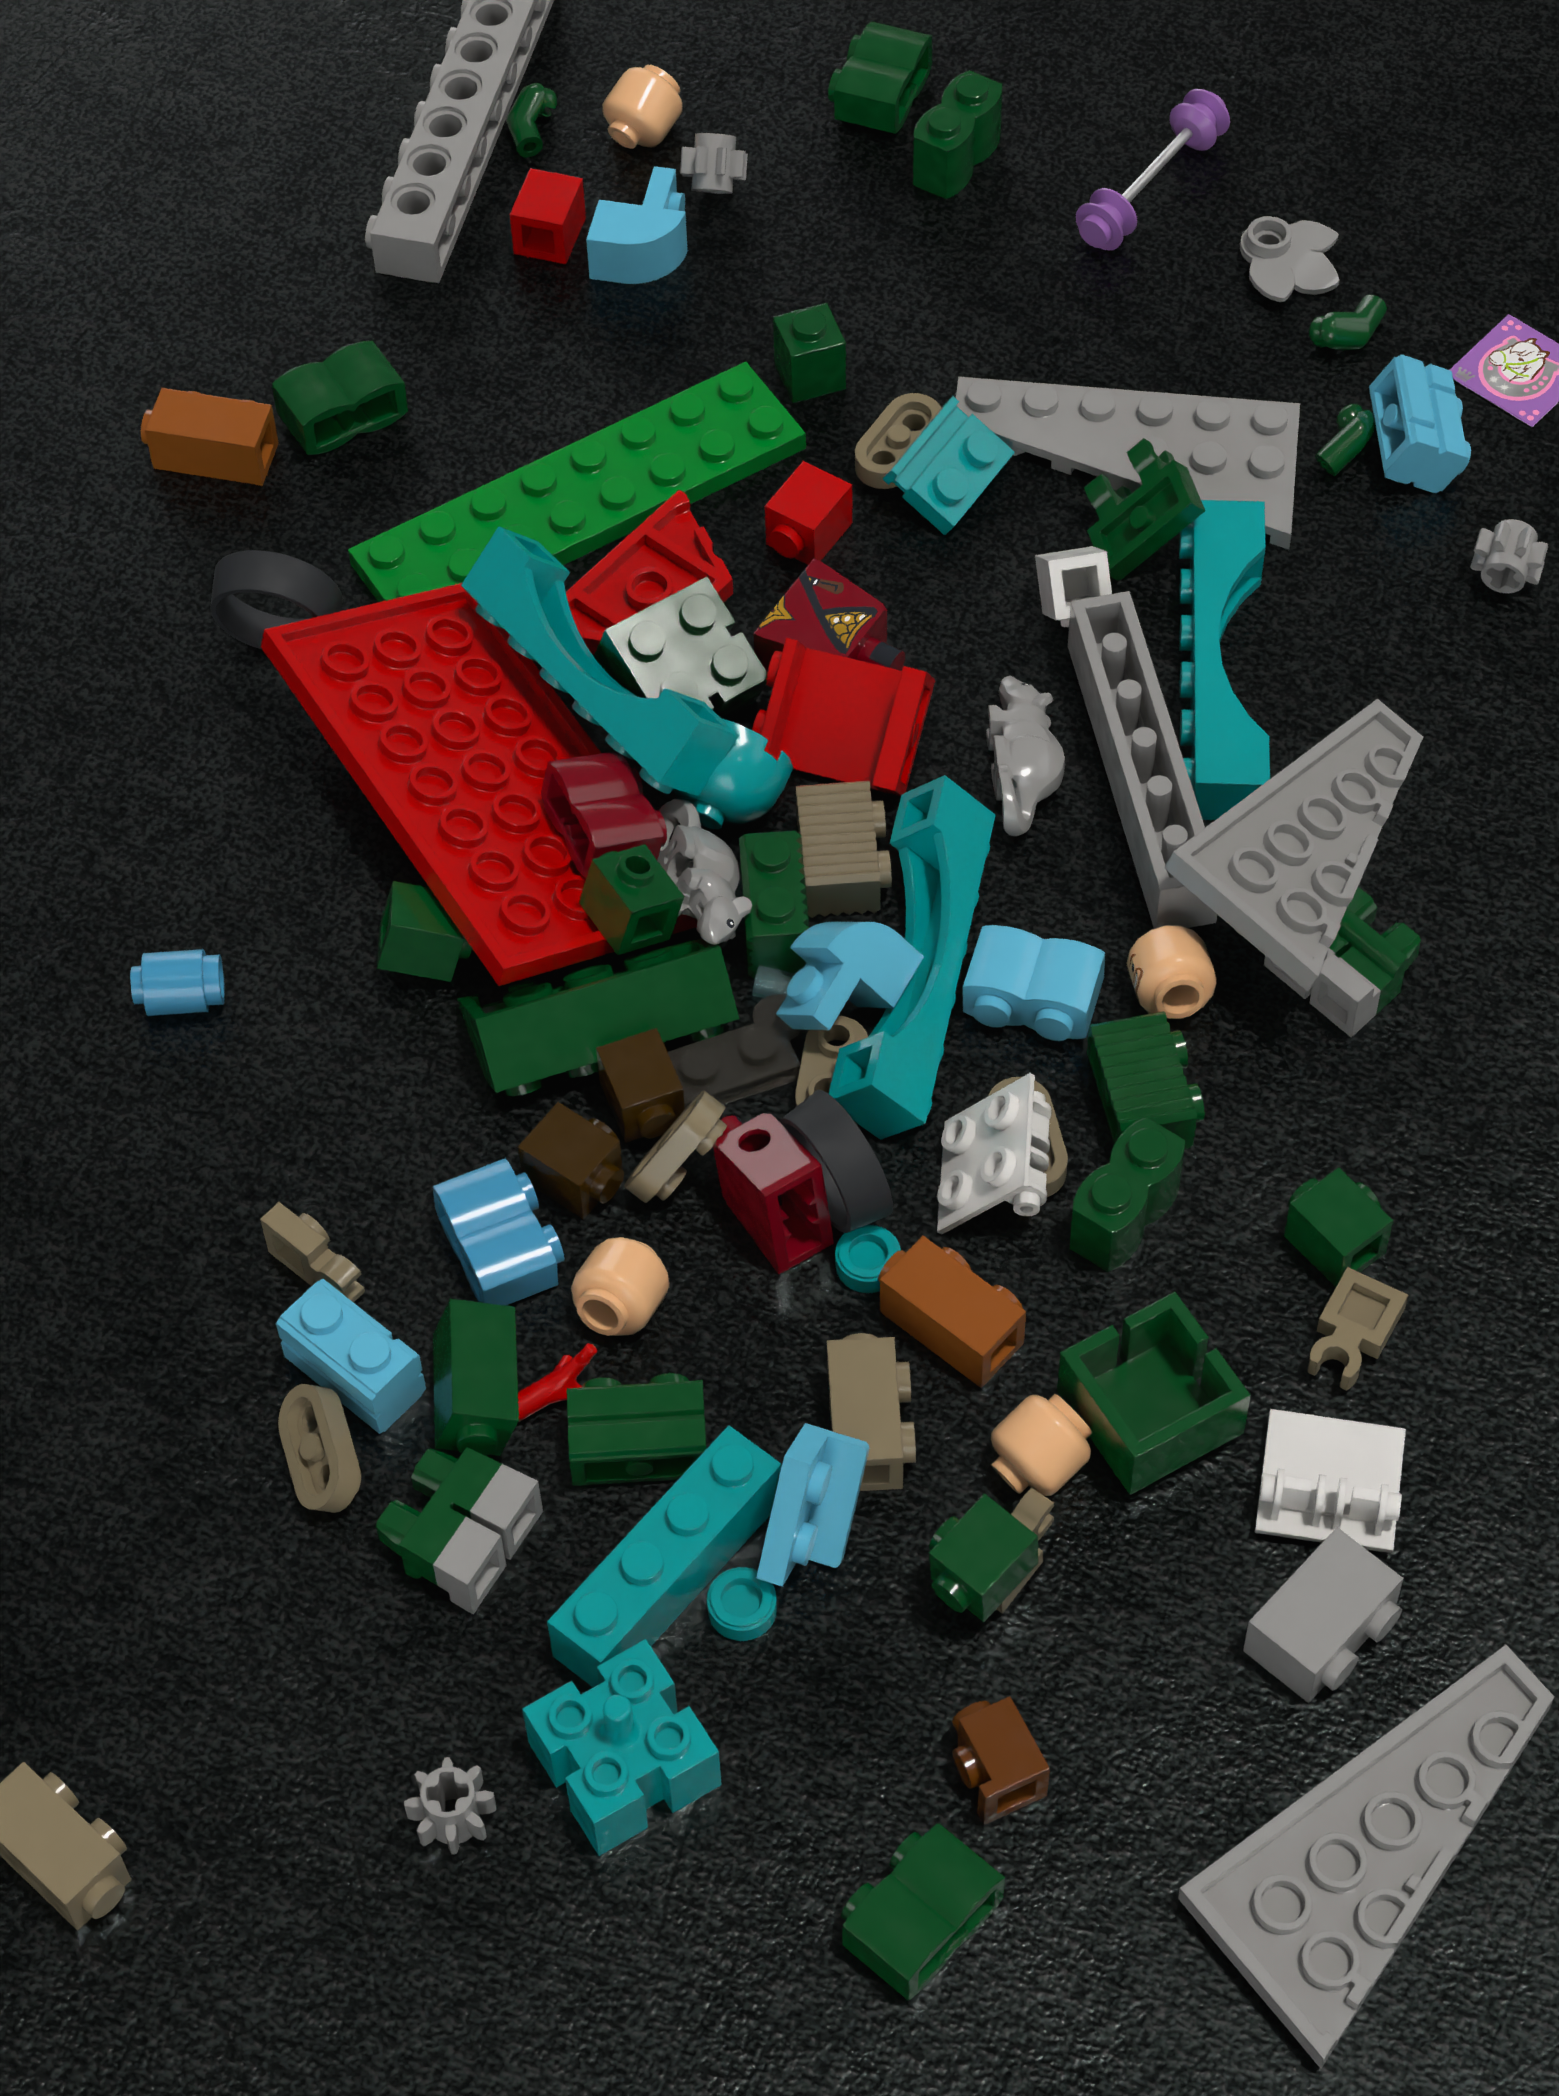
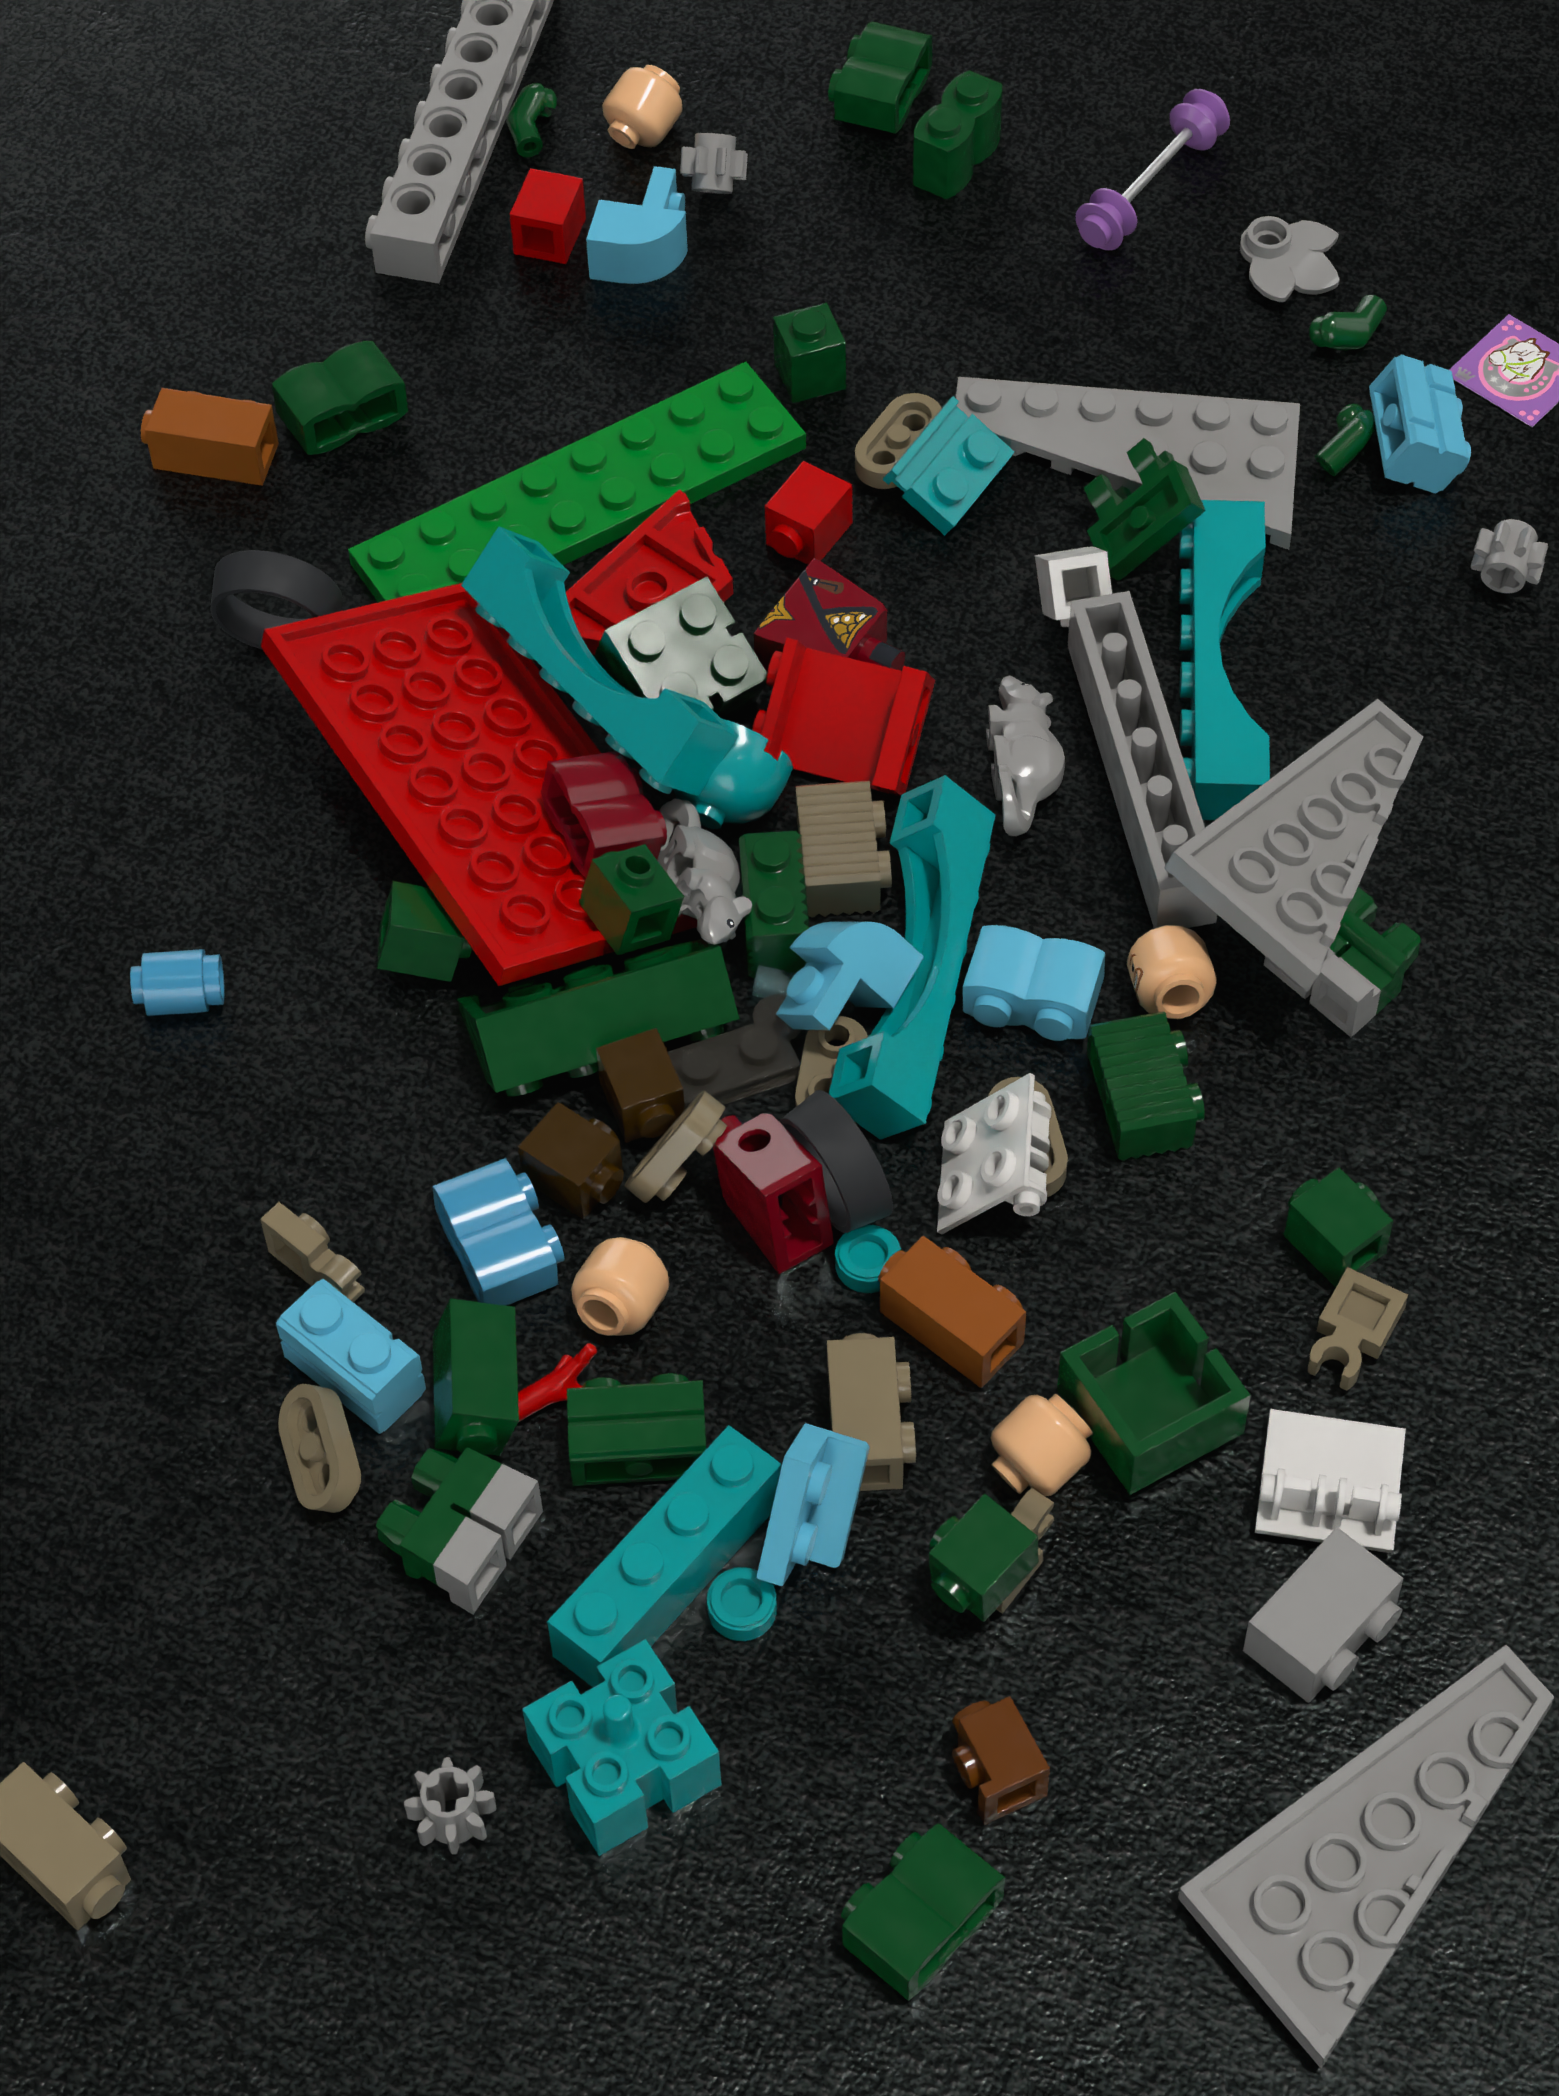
dark green brick [1070,1117,1185,1272] -> none

